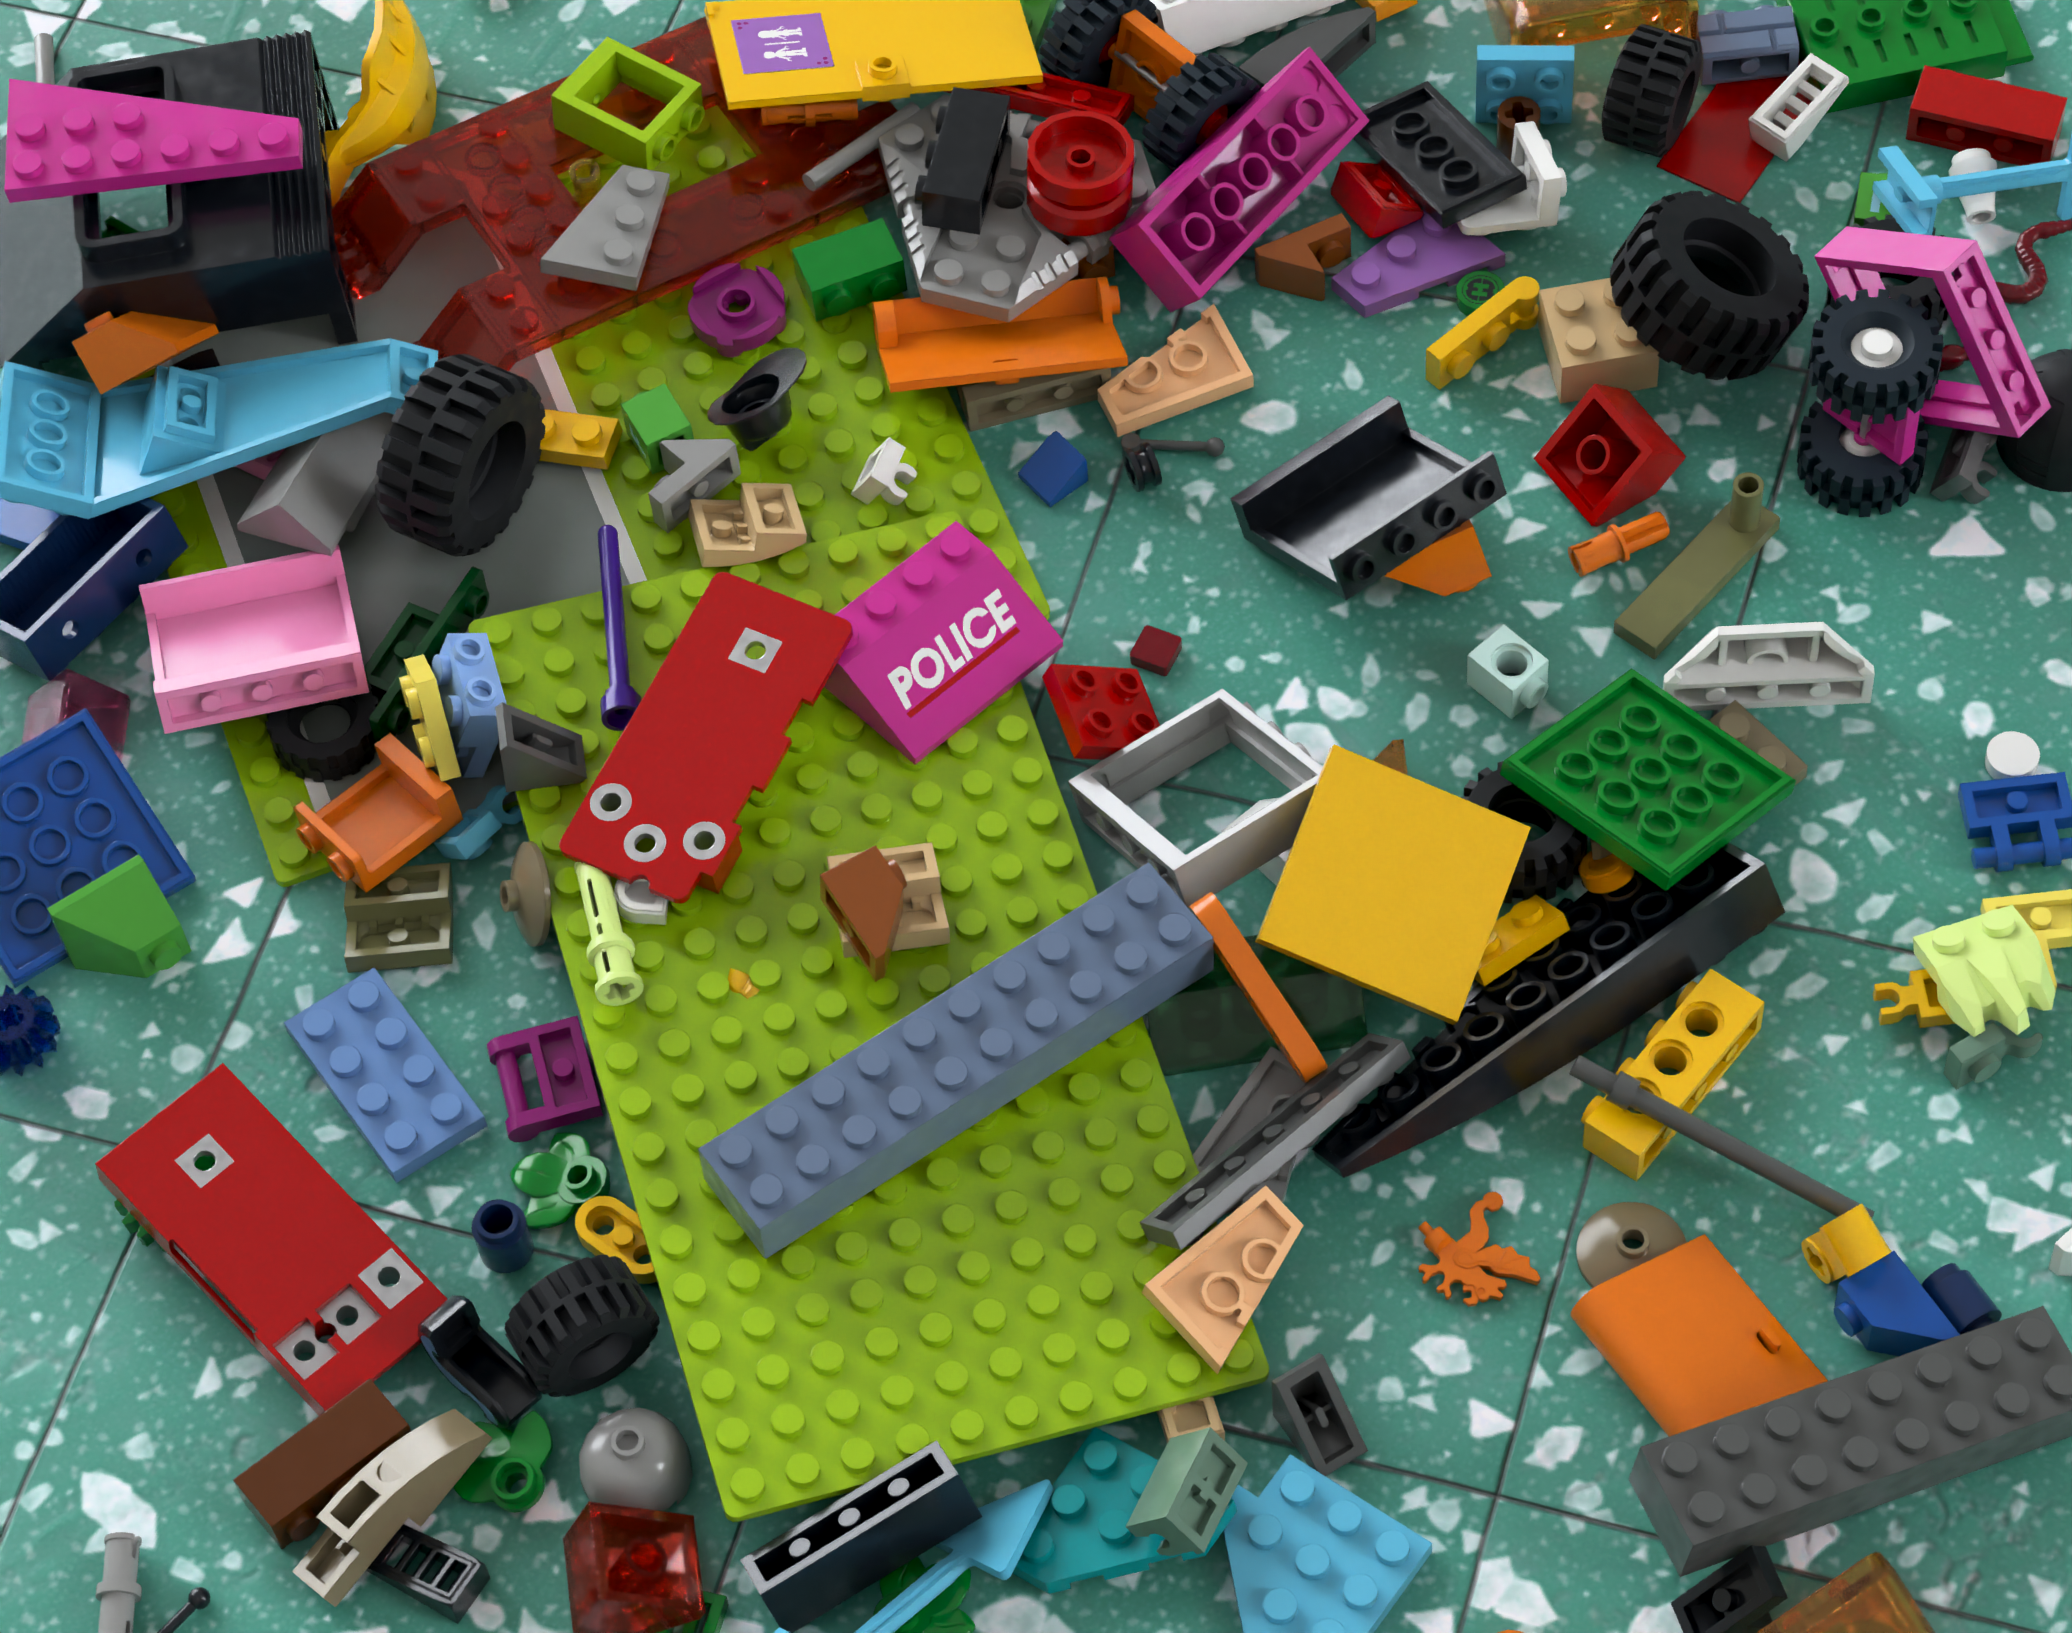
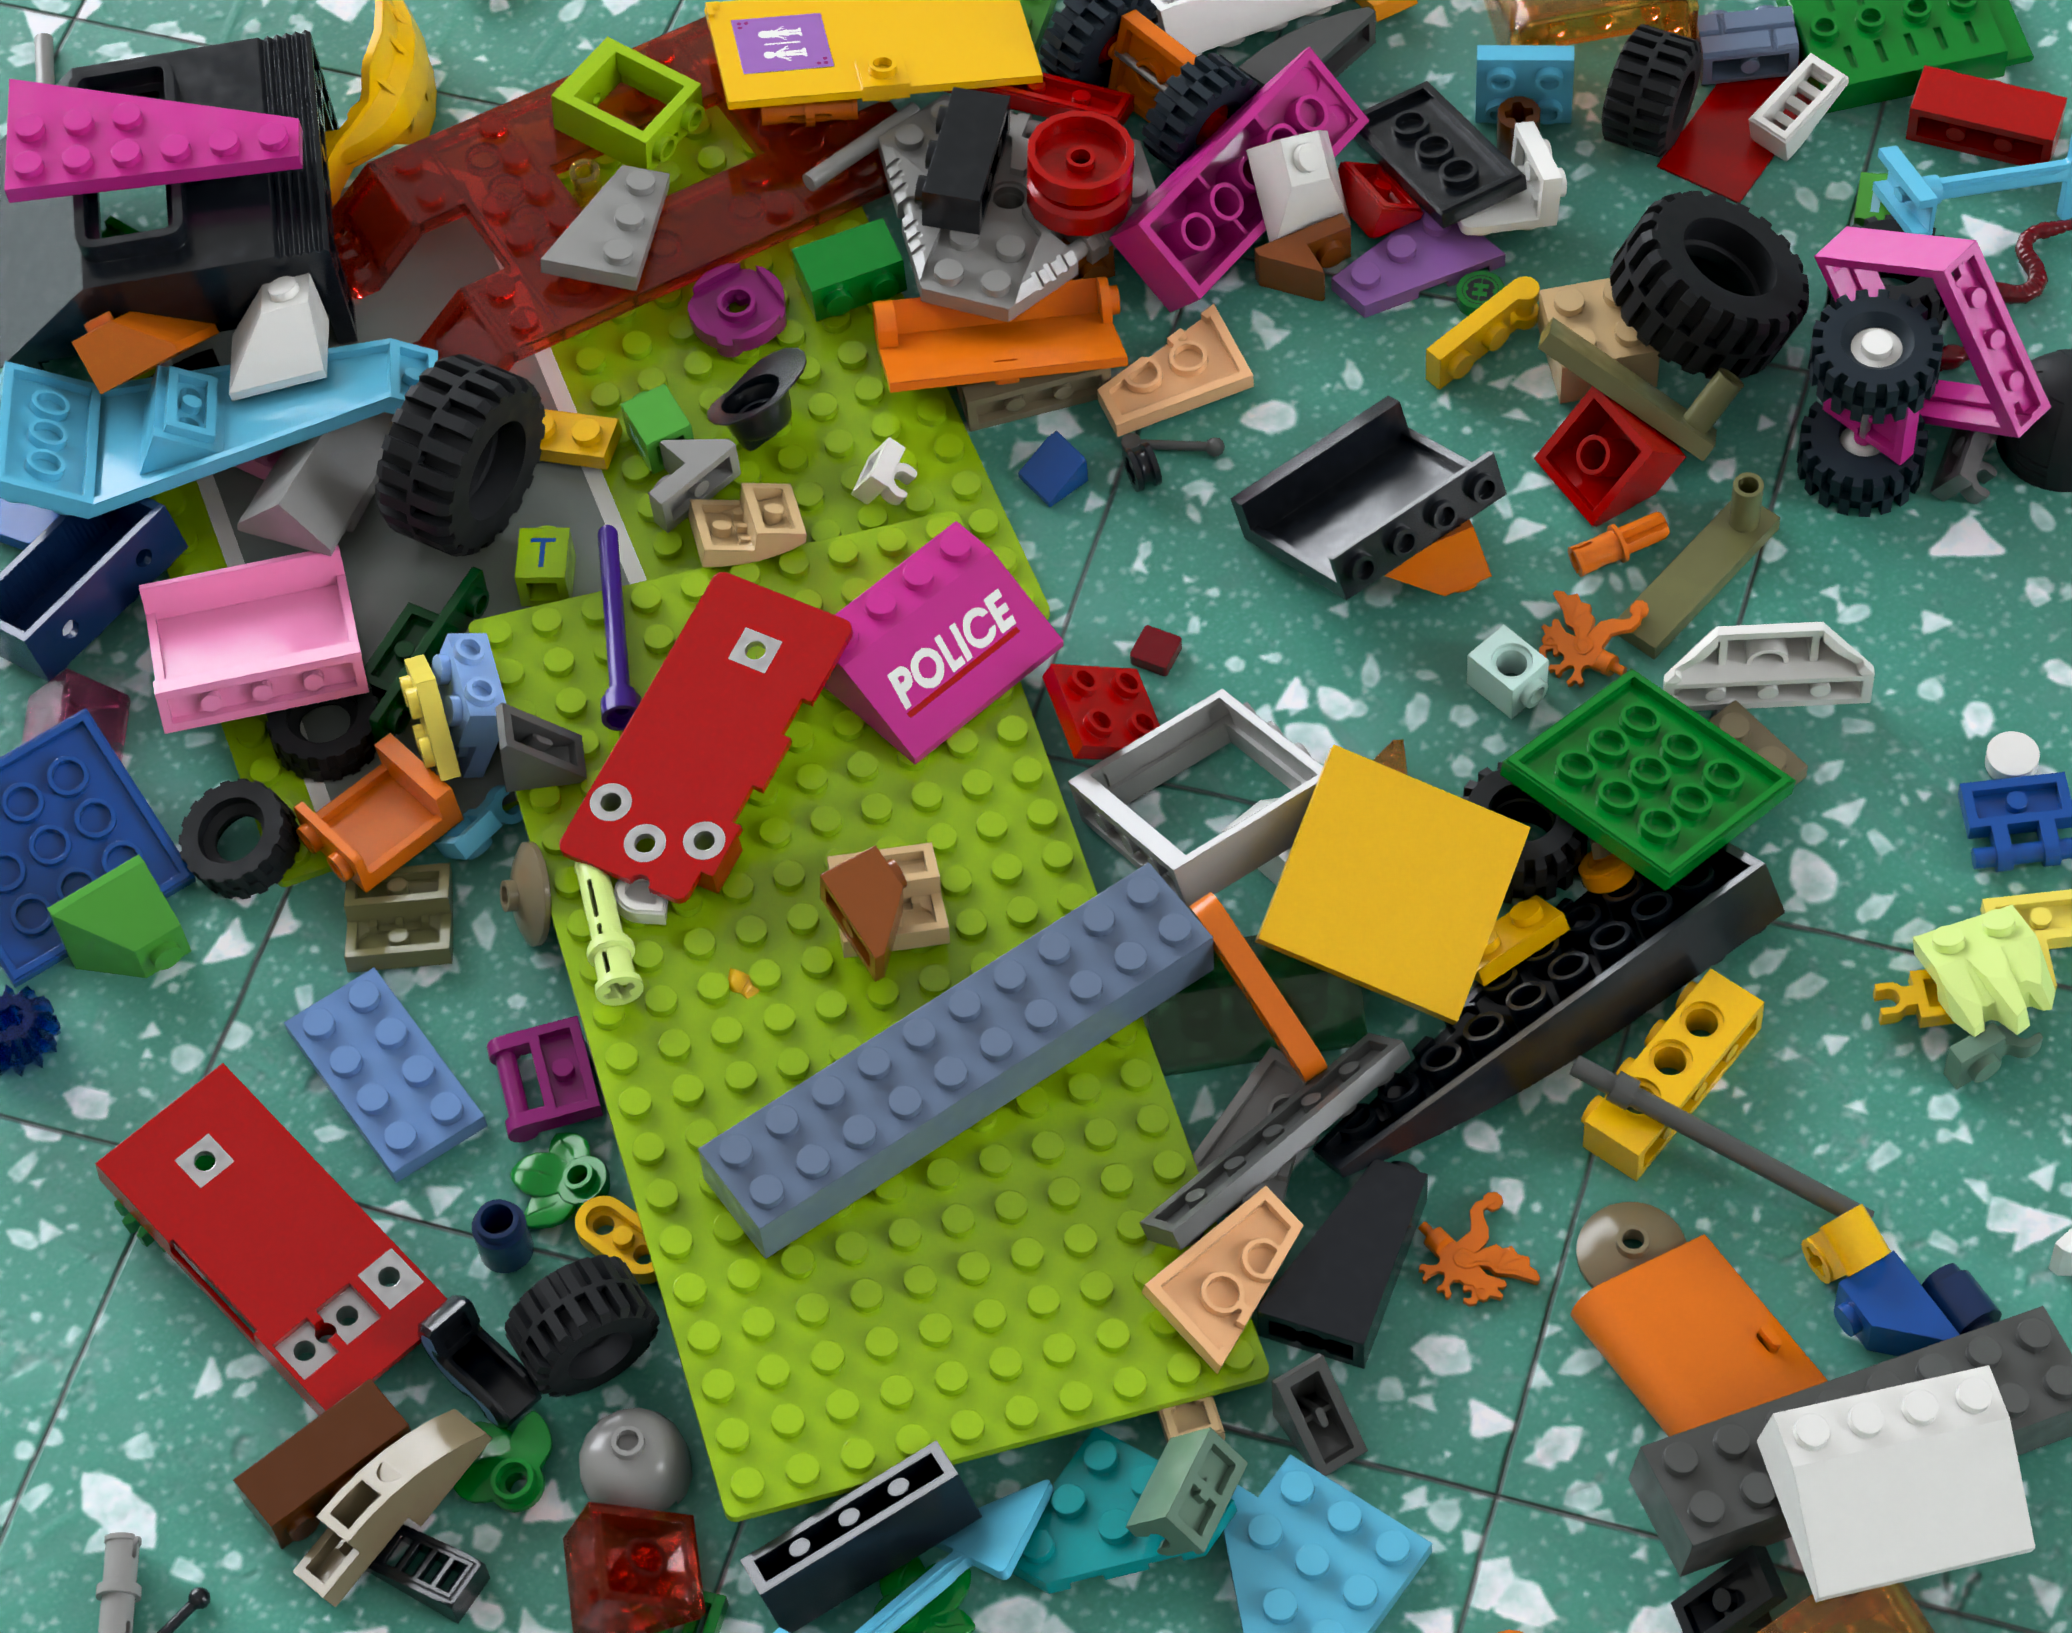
white cone [1948,148,1997,225] -> none
none -> black tyre [179,779,301,899]
none -> white slope [229,273,329,401]
none -> lime brick [515,525,576,606]
none -> white slope [1246,130,1351,242]
none -> black slope [1257,1159,1428,1369]
none -> olive piece [1538,317,1744,461]
none -> orange piece [1539,590,1649,688]
none -> white slope [1757,1365,2035,1602]

